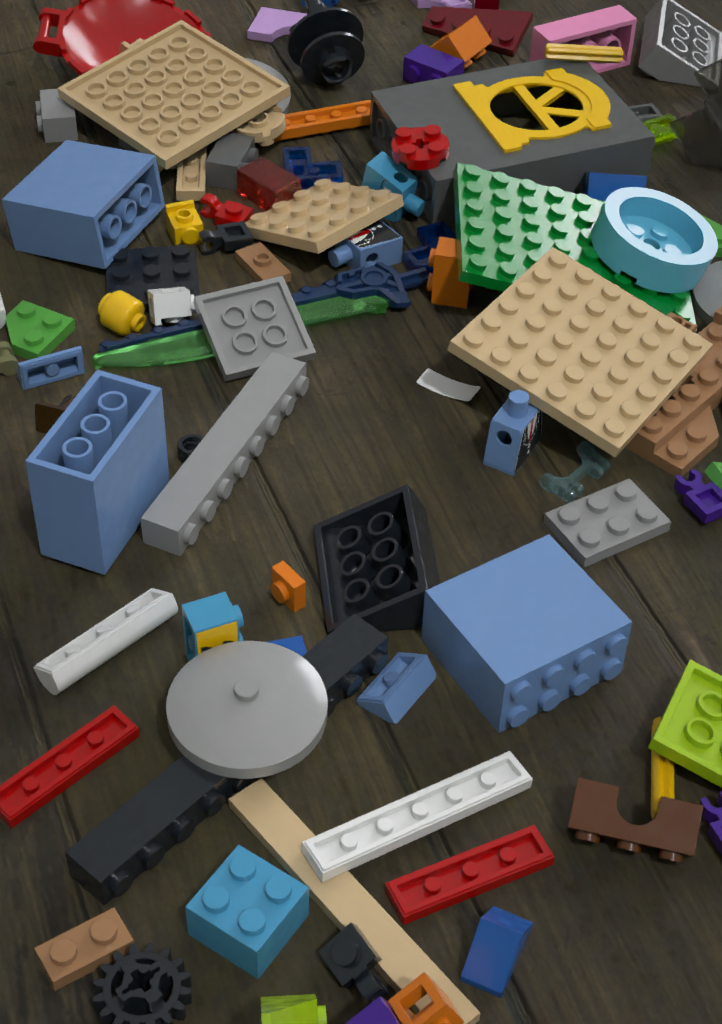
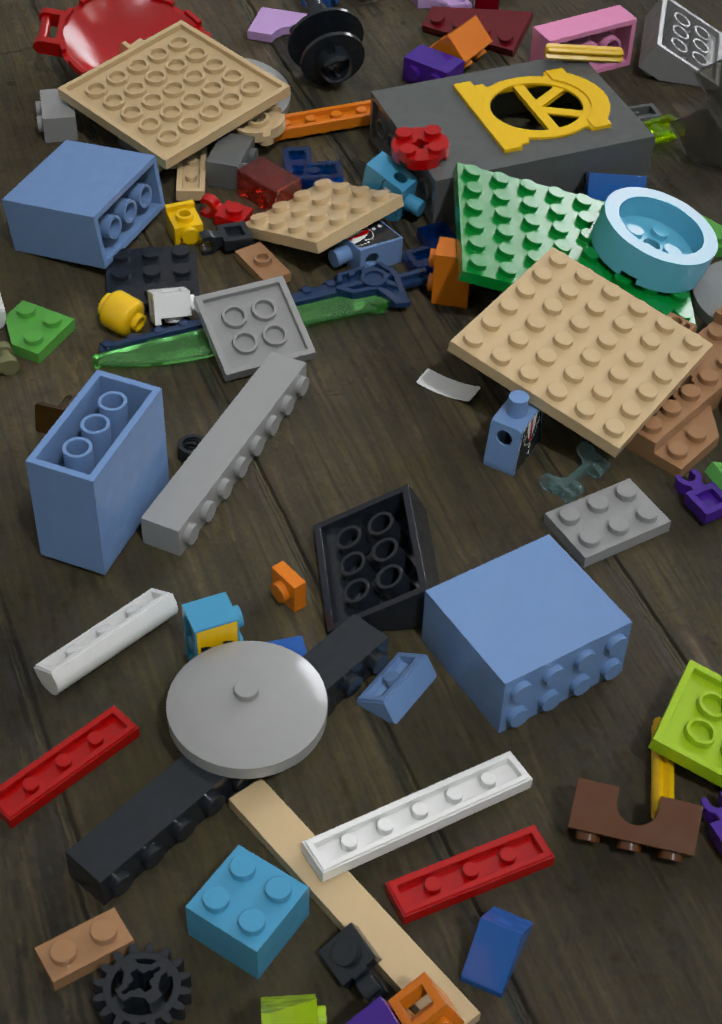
medium blue slope [16,346,85,391] -> none

